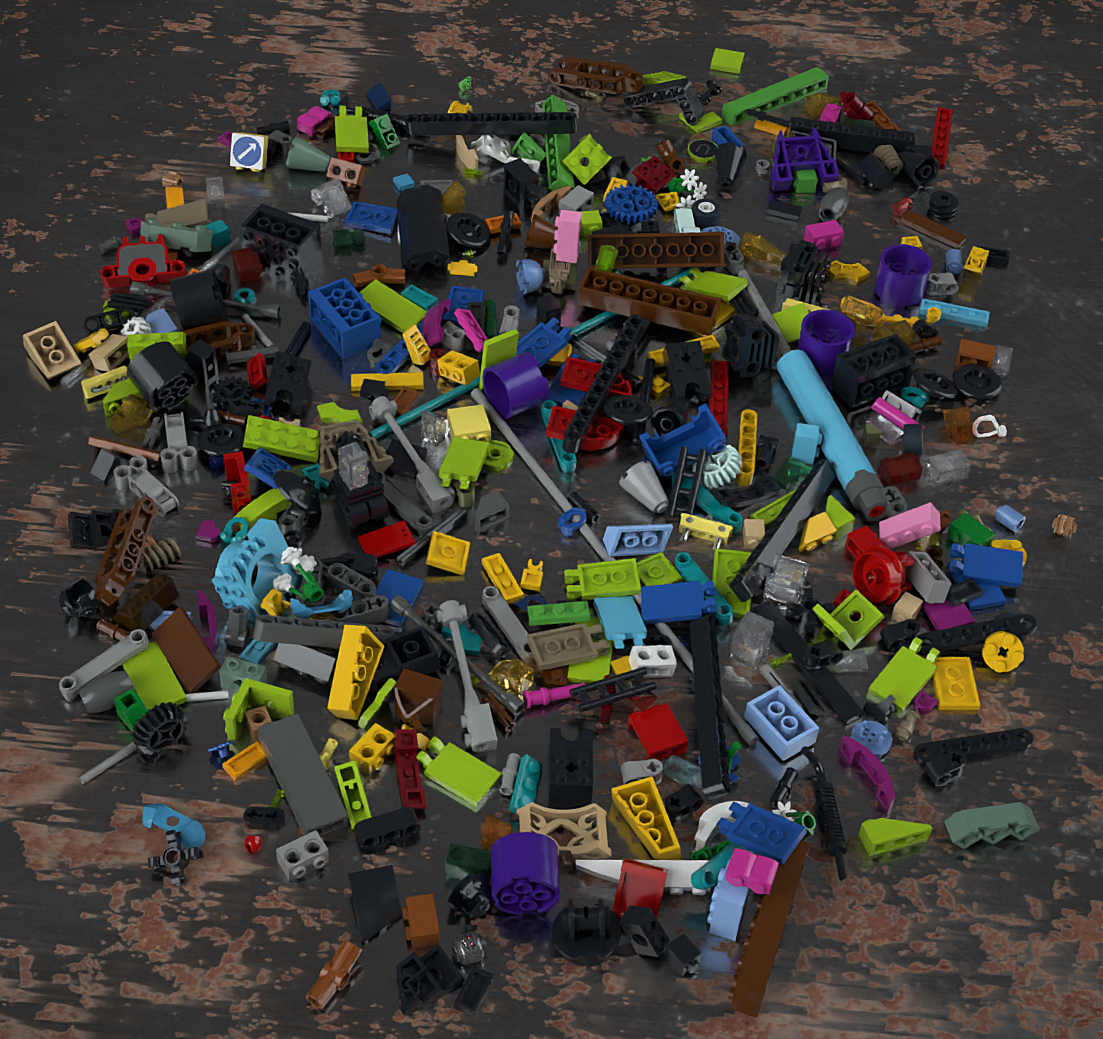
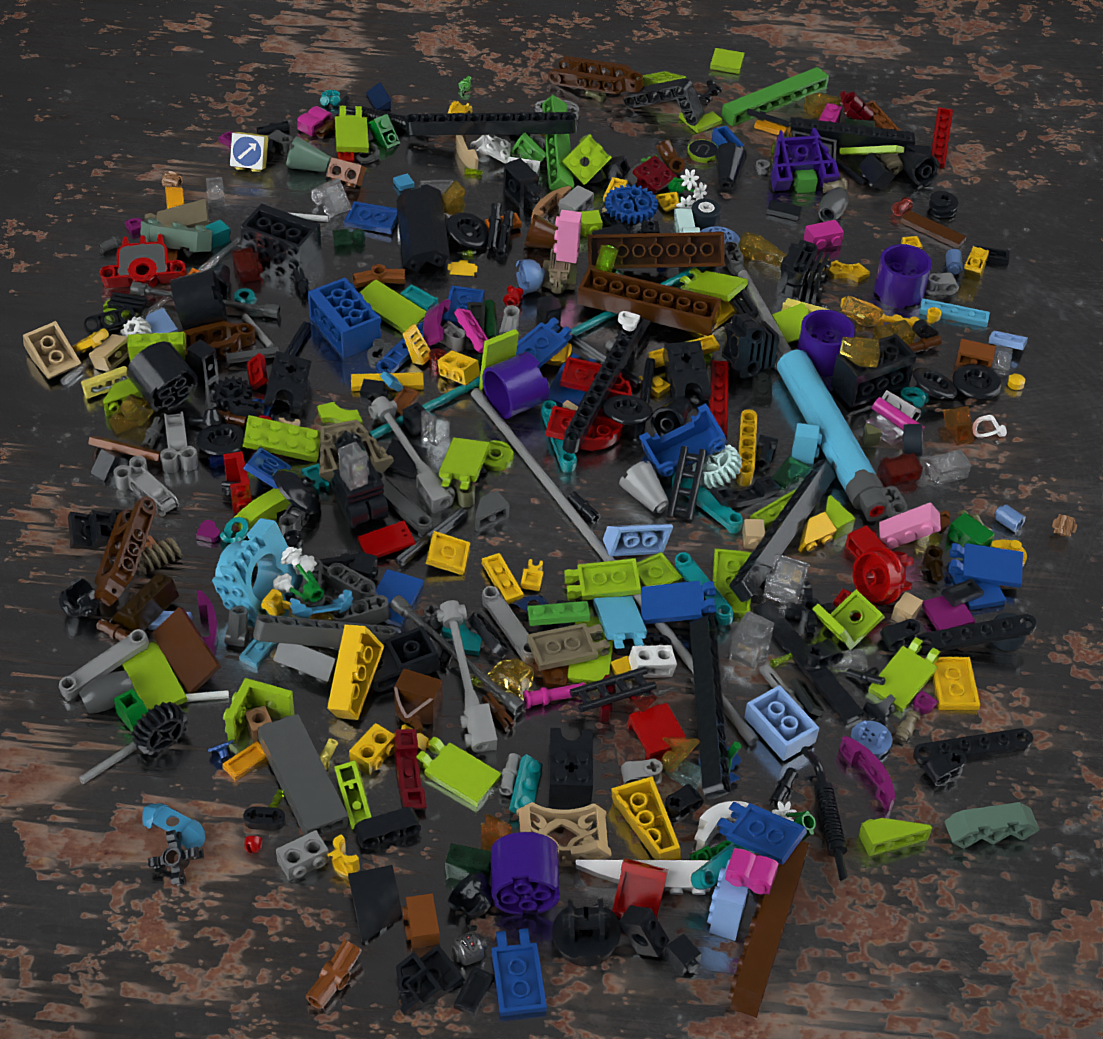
sand green brick [219,656,268,691] -> none
lime tile [358,678,396,729] -> none
light yellow piece [447,404,491,442] -> none
blue piece [558,507,587,537] -> none
light yellow piece [679,513,733,550] -> none
light grey brick [906,551,951,604] -> none
yellow plate [982,631,1024,673] -> none
none -> yellow piece [328,834,360,877]
none -> dark azure tile [380,371,403,392]
none -> black brick [403,402,429,436]
none -> black pin [487,203,502,252]
none -> blue tile [491,928,547,1016]
none -> red brick [503,285,524,307]
none -> white tile [618,311,640,331]
none -> clear yellow slope [661,737,700,773]
none -> lime tile [839,145,904,156]
none -> clear yellow slope [840,337,880,367]
none -> black piece [846,667,885,685]
none -> light blue plate [988,331,1028,350]
none -> yellow tile [1007,373,1025,391]

